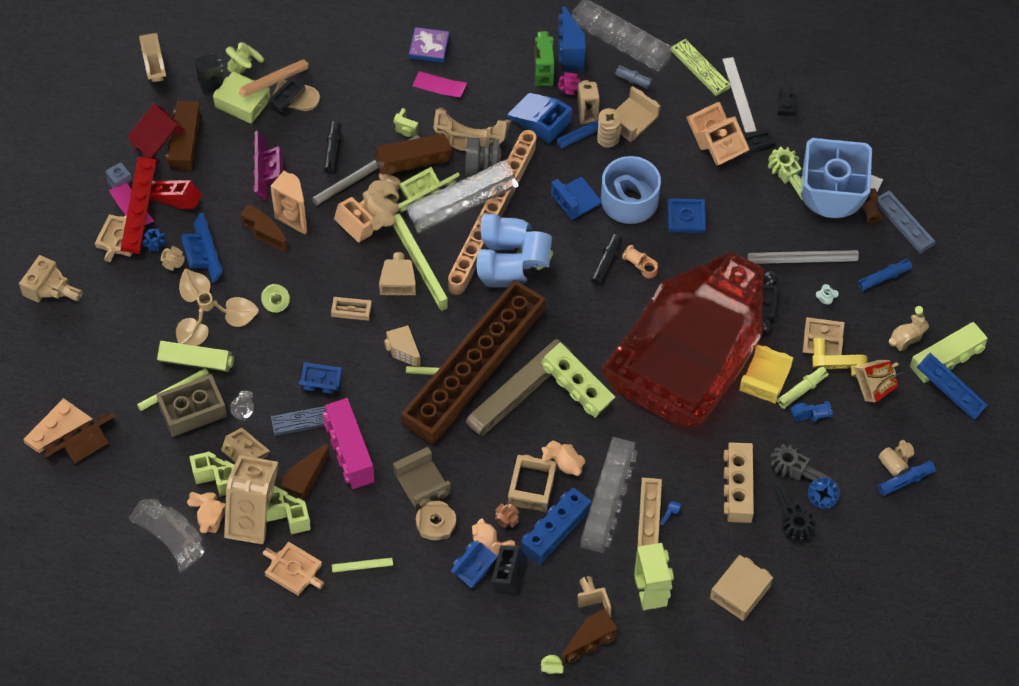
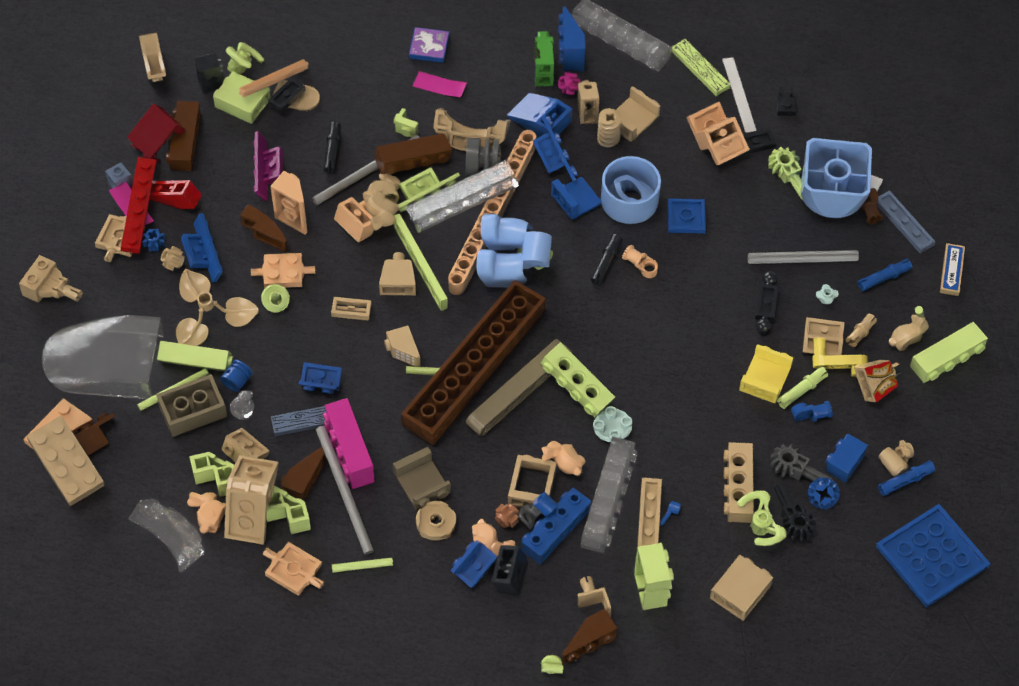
blue axle [557,119,599,148] -> none
clear red windscreen [601,252,764,428] -> none
sand blue pin [615,65,652,89] -> none
blue tile [917,352,987,420] -> none
none -> tan brick [27,415,104,506]
none -> clear windscreen [42,315,164,399]
none -> blue piece [220,360,252,392]
none -> light nougat plate [251,253,315,288]
none -> light grey piece [316,426,374,555]
none -> leg [518,492,557,529]
none -> blue bracket [533,114,578,181]
none -> light aqua dish [593,406,632,442]
none -> yellowish green piece [737,491,787,546]
none -> blue brick [825,434,868,483]
none -> tan pin [846,314,877,347]
none -> blue plate [876,504,990,608]
none -> tile [940,243,965,296]

